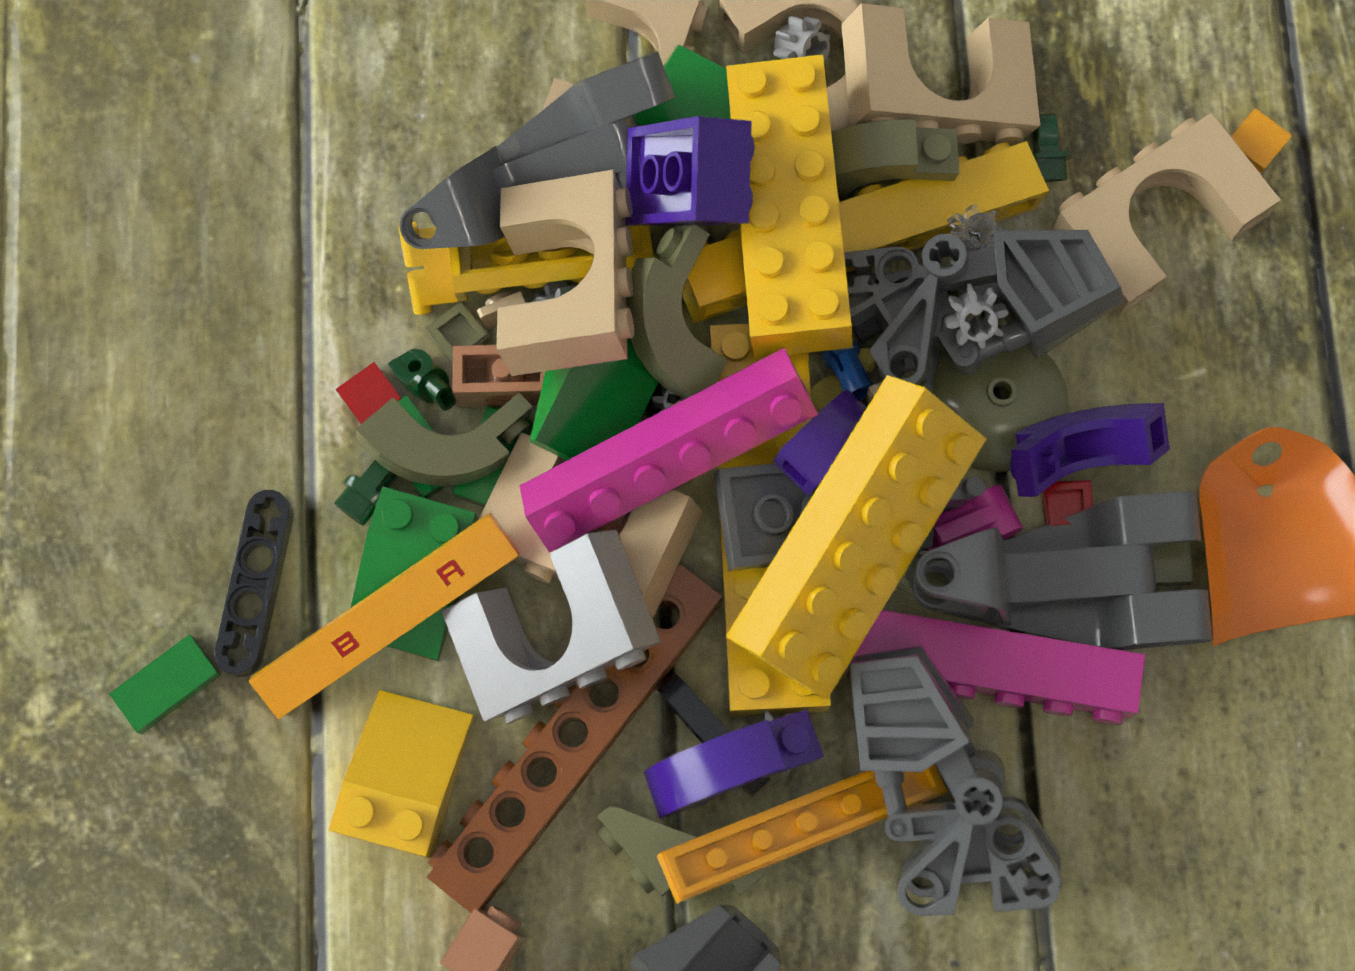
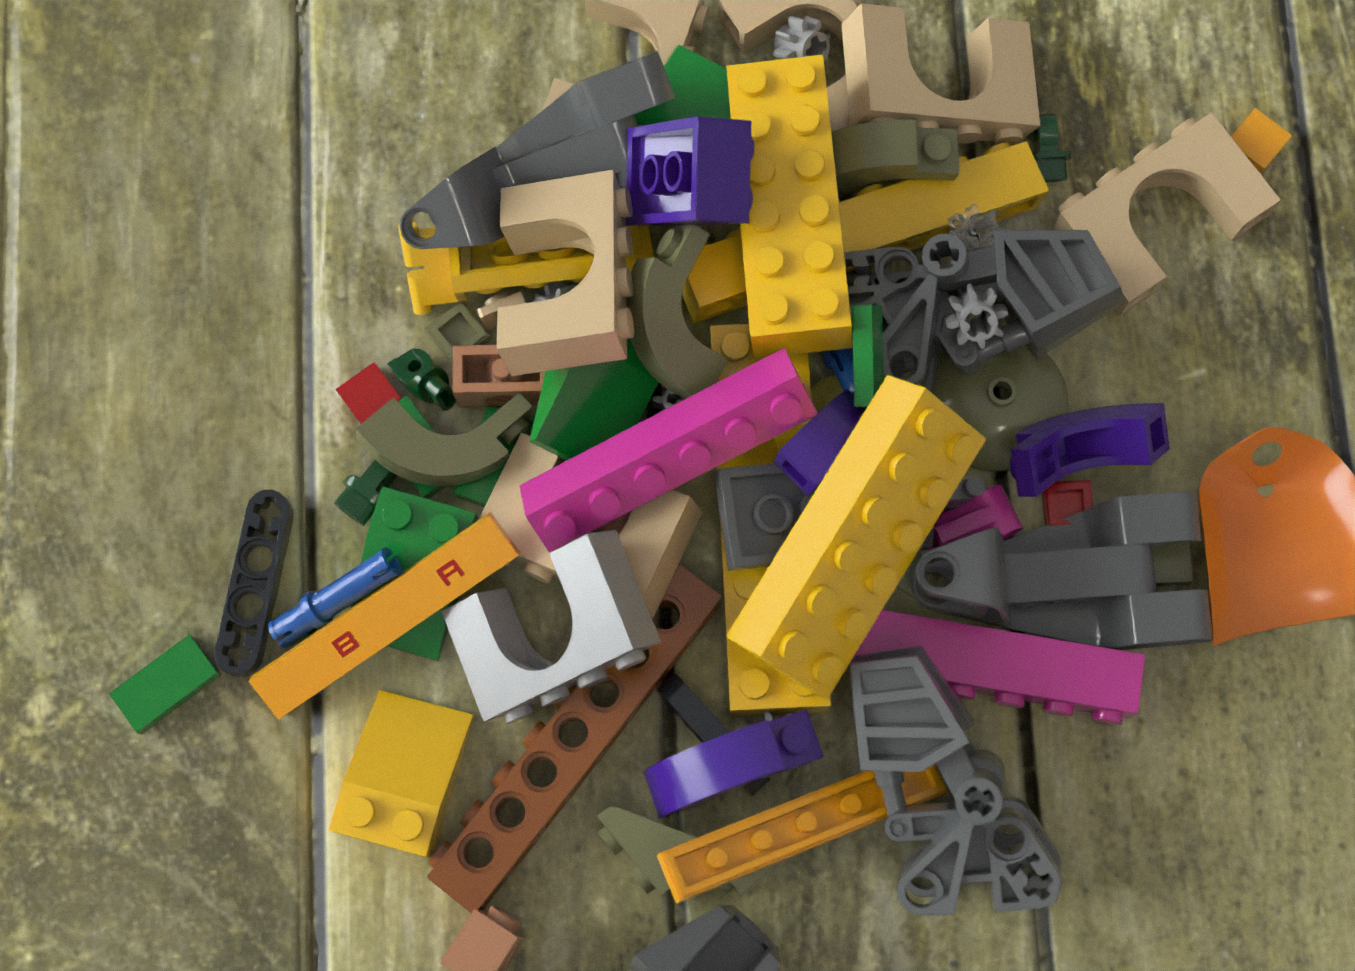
none -> blue pin [268,547,402,648]
none -> green tile [852,305,884,407]

